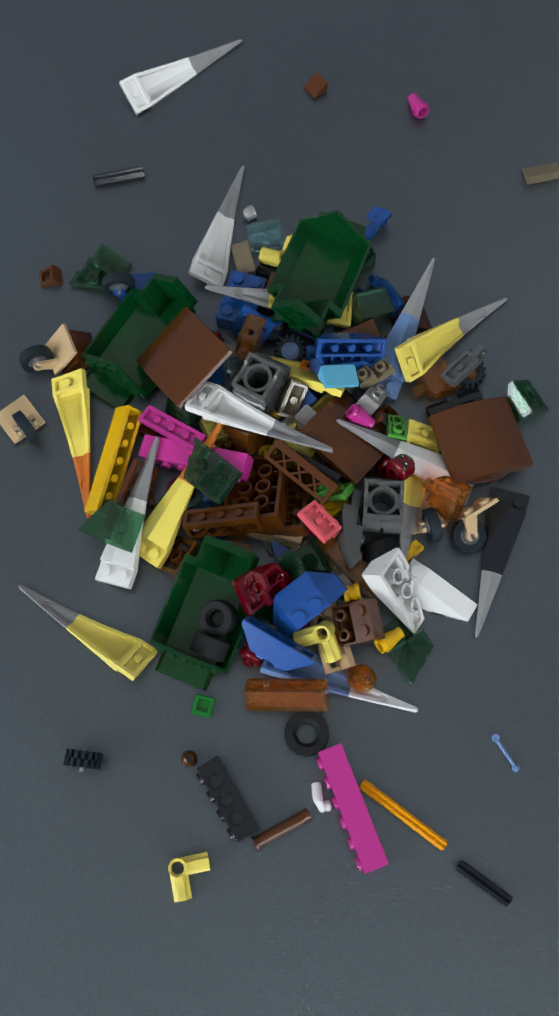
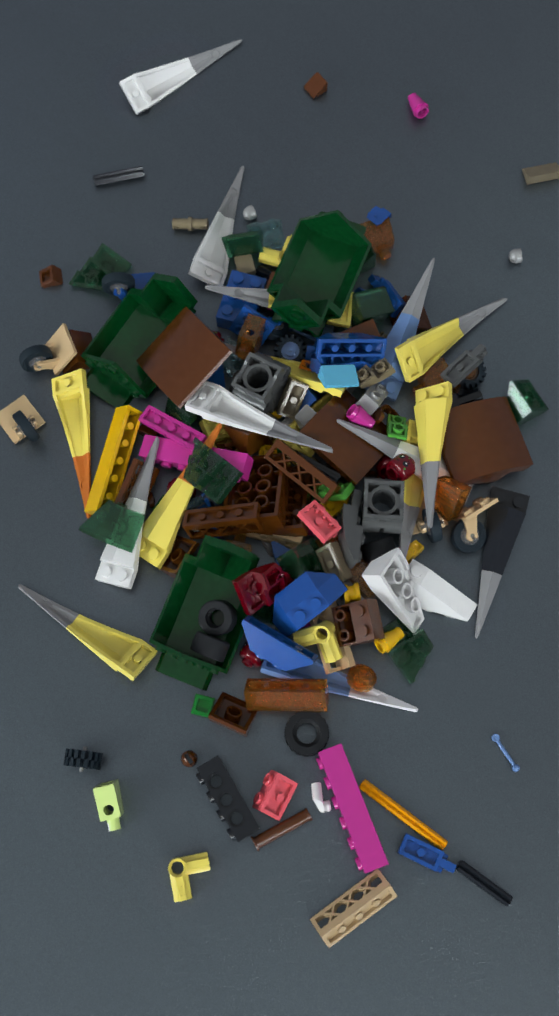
none -> yellowish green torso [93,779,124,831]
none -> dark tan pin [172,217,209,231]
none -> reddish brown slope [208,692,259,737]
none -> clear green slope [222,229,263,258]
none -> coral bracket [252,770,298,822]
none -> tan fence [310,869,397,948]
none -> dark tan slope [315,542,353,582]
none -> clear orange torso [361,217,395,260]
none -> blue hinge [397,833,457,873]
none -> light yellow plate [414,381,453,528]
none -> light grey hinge [509,248,522,263]

